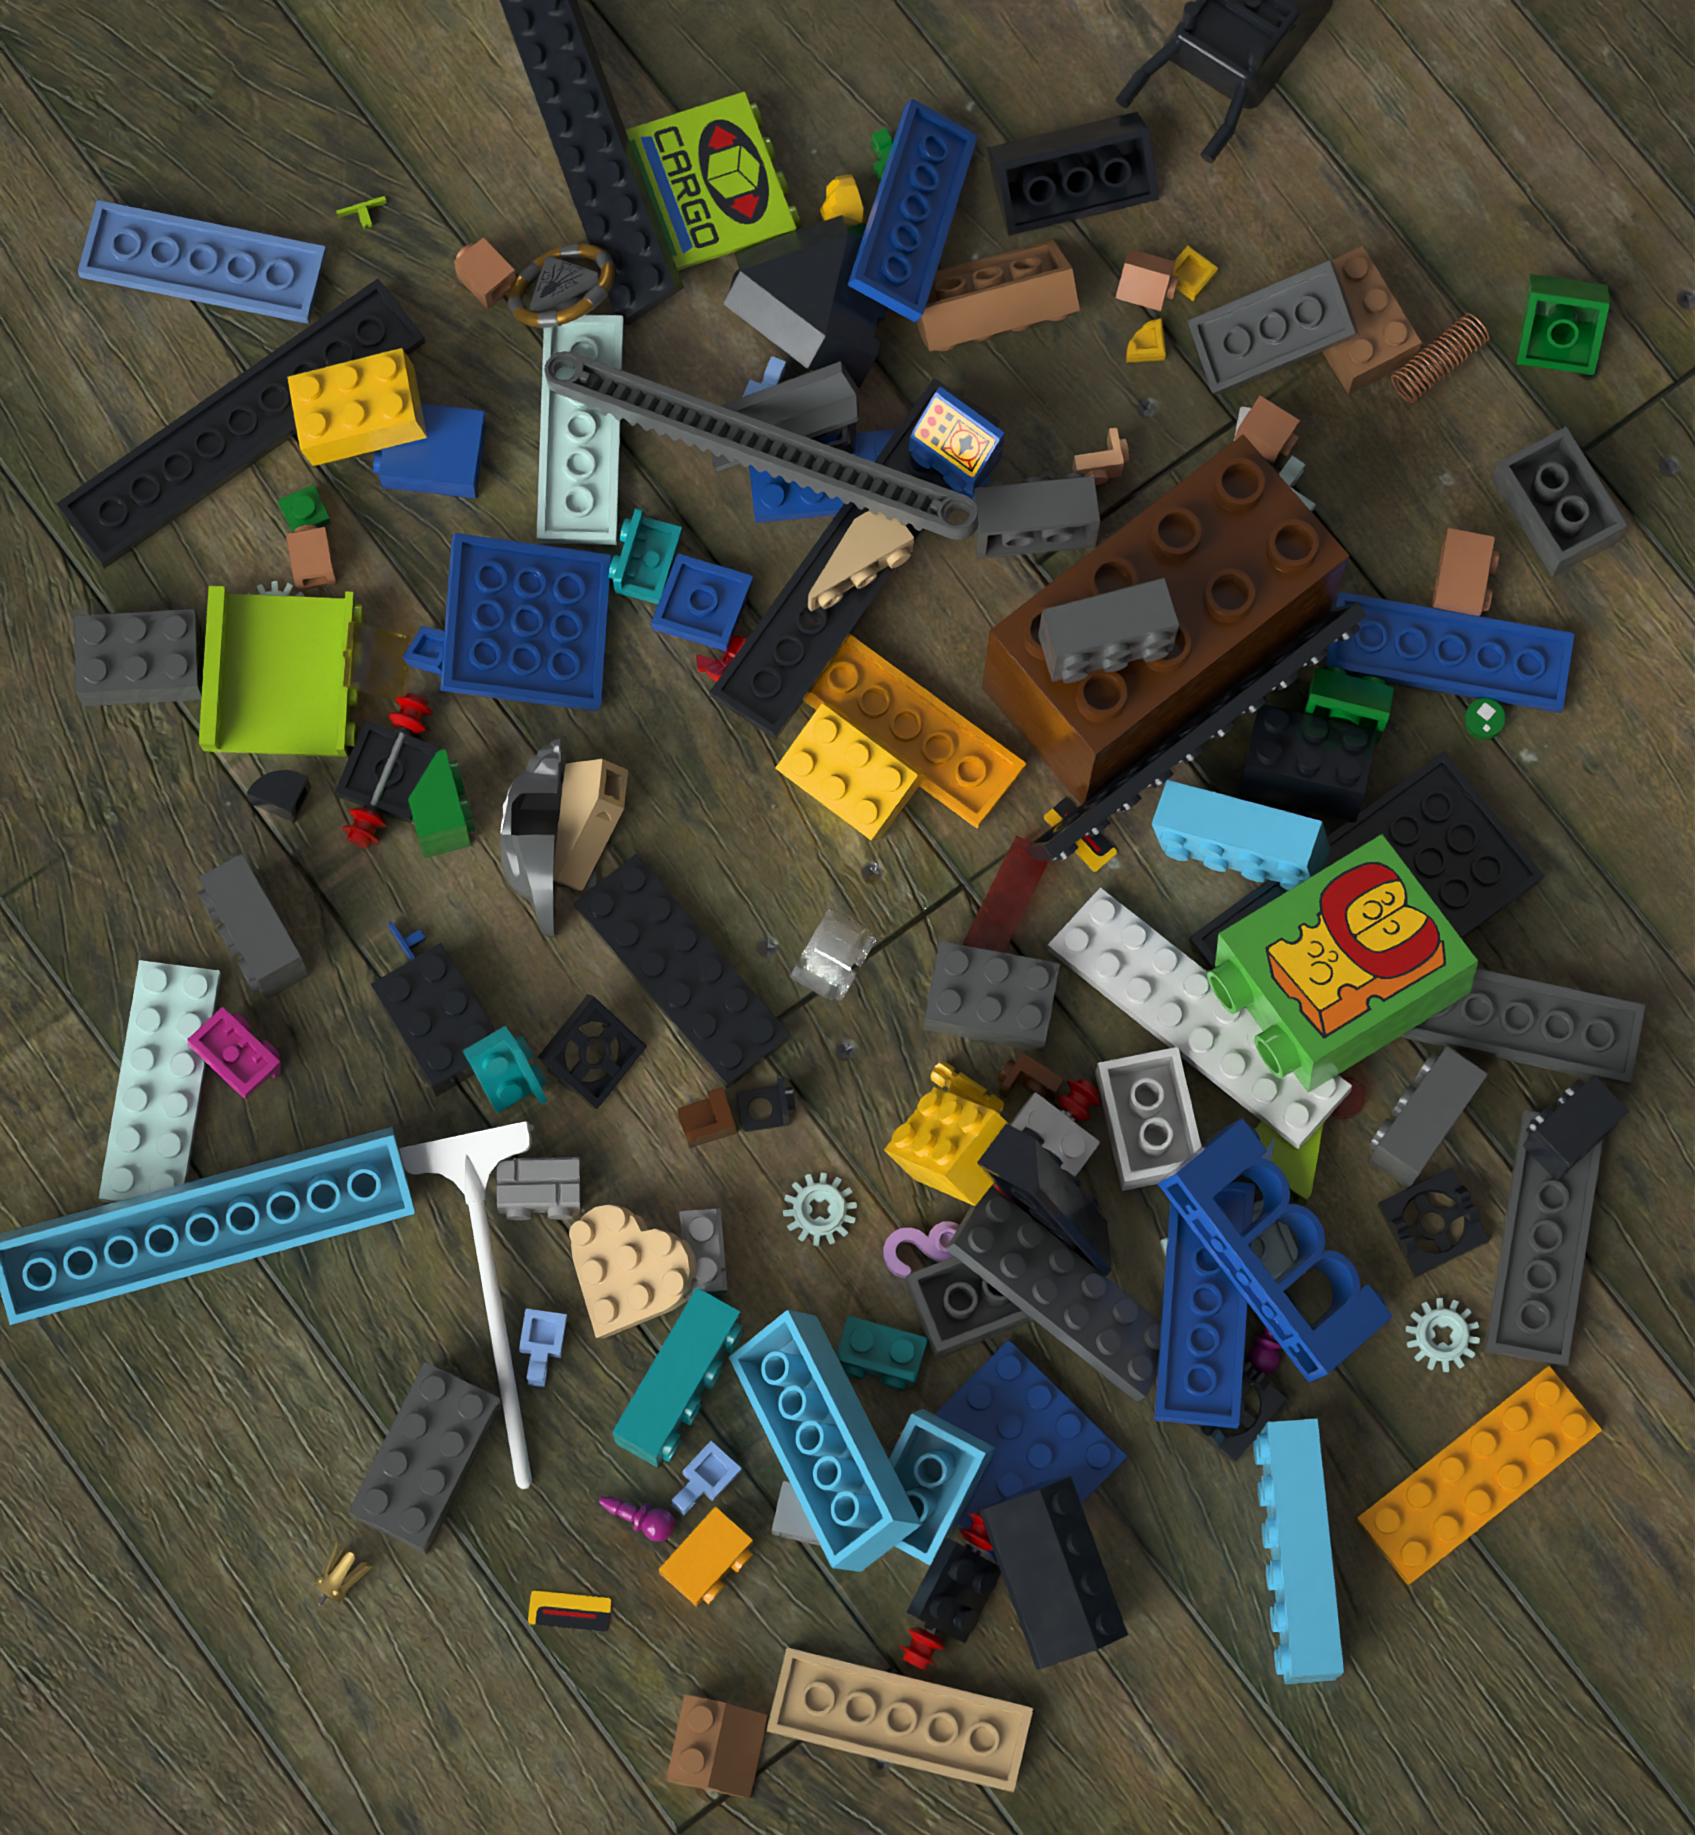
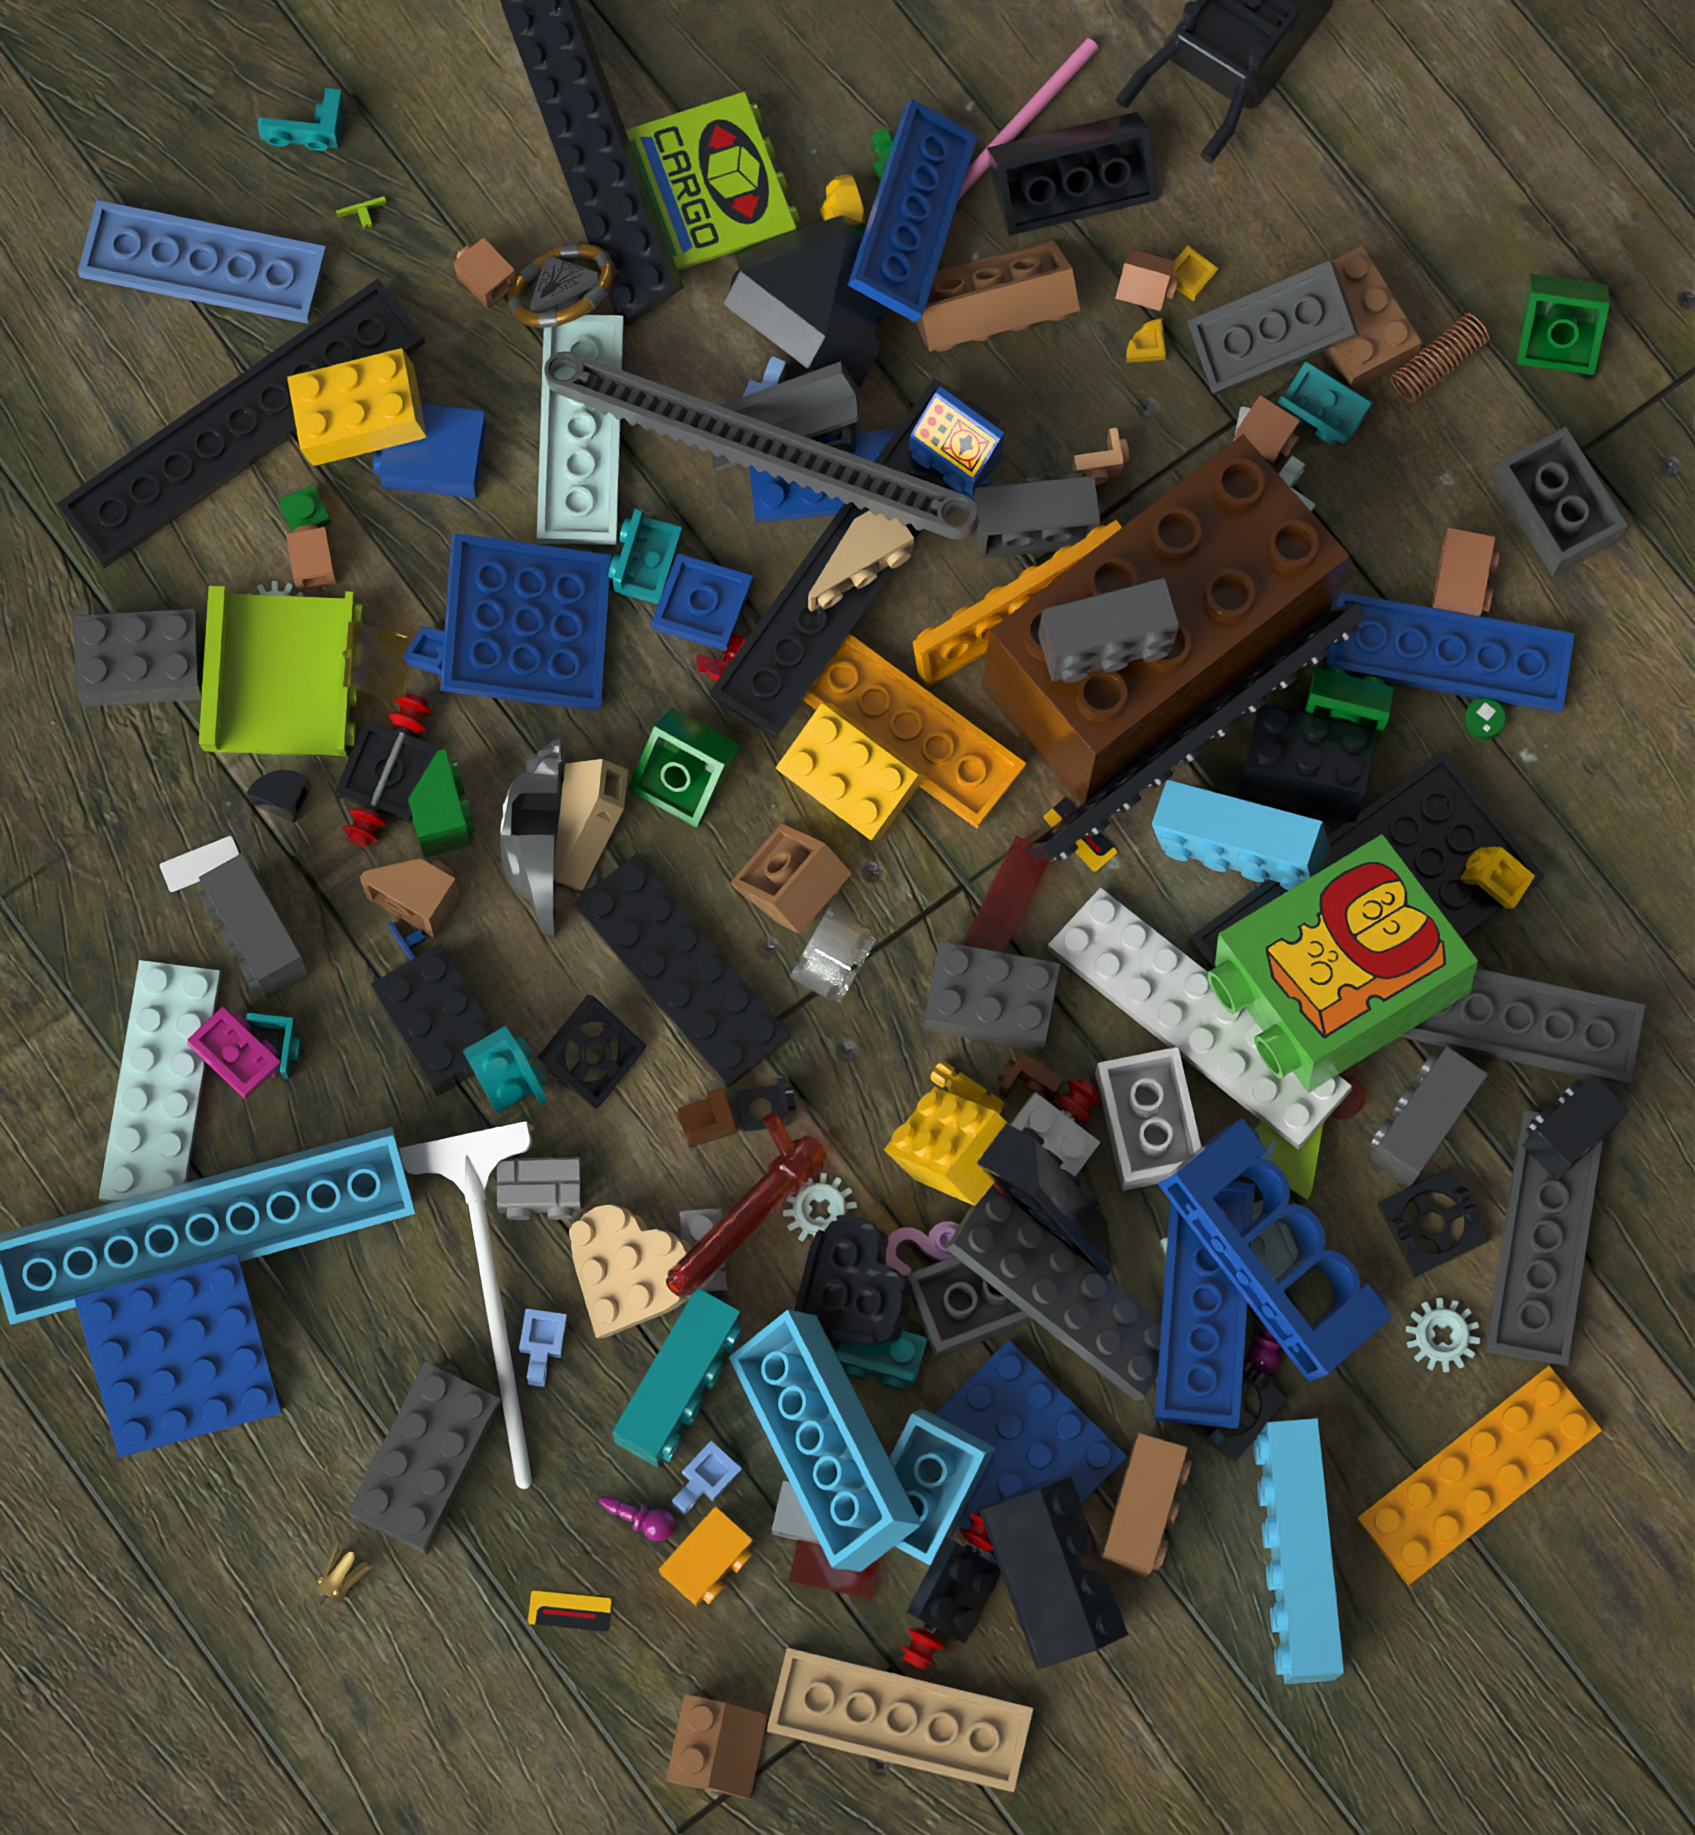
none -> blue plate [74,1252,281,1458]
none -> white sticker [160,836,239,892]
none -> teal bracket [246,1013,302,1080]
none -> teal bracket [257,88,344,151]
none -> medium nougat slope [360,858,461,939]
none -> green slope [627,708,742,828]
none -> clear red cylinder [666,1112,827,1297]
none -> medium nougat slope [730,823,852,934]
none -> clear red plate [789,1540,880,1600]
none -> black plate [794,1214,912,1346]
none -> light orange plate [913,520,1122,689]
none -> bright pink piece [958,38,1098,201]
none -> medium nougat brick [1100,1433,1192,1578]
none -> teal bracket [1277,361,1374,446]
none -> yellow bracket [1461,847,1535,909]

